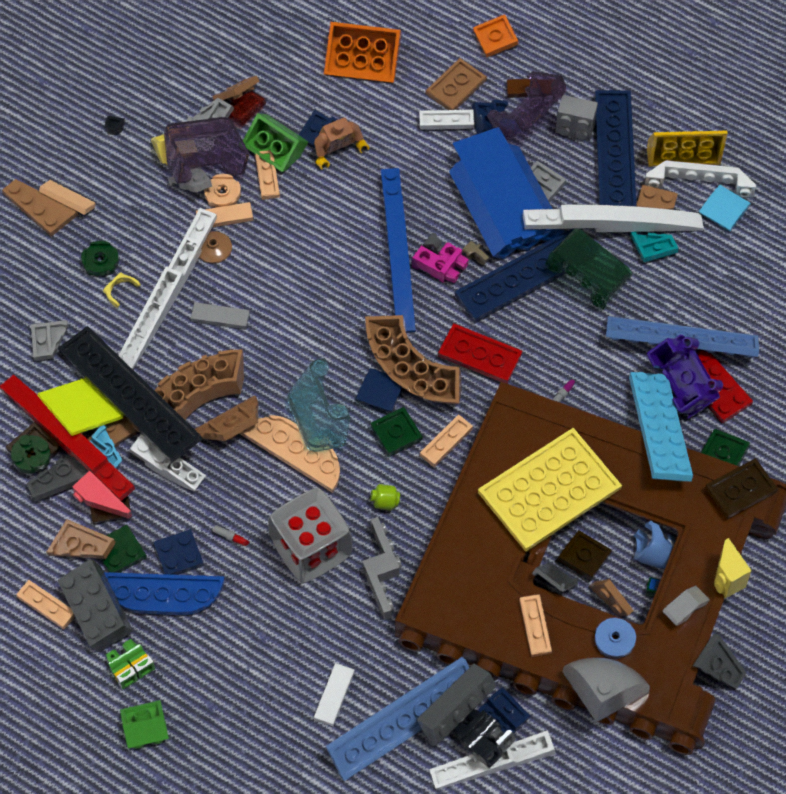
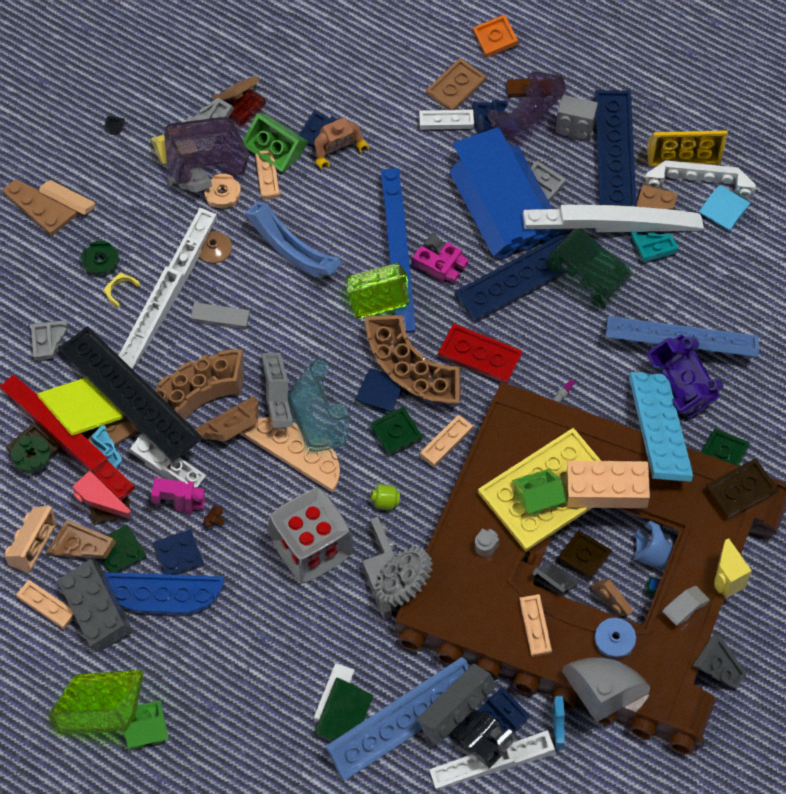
dark grey wing [27,455,87,502] -> none
bright green hips [106,639,155,690] -> none
light nougat tile [196,202,253,227] -> none
light grey piece [213,525,250,546] -> none
orange slope [324,22,402,83] -> none
dark tan piece [462,241,489,265] -> none
red plate [696,349,753,424] -> none
none -> light nougat slope [5,506,57,574]
none -> clear neon green slope [48,670,144,734]
none -> dark pink hips [151,477,205,515]
none -> reddish brown plant [203,505,225,527]
none -> medium blue arch [245,201,342,279]
none -> light grey bracket [262,353,293,429]
none -> dark green piece [314,678,374,742]
none -> clear neon green slope [346,262,410,319]
none -> light grey gear [375,546,433,607]
none -> light grey plate [475,528,499,557]
none -> bright green slope [512,468,566,514]
none -> dark azure tile [552,696,565,750]
none -> light nougat brick [566,461,650,508]

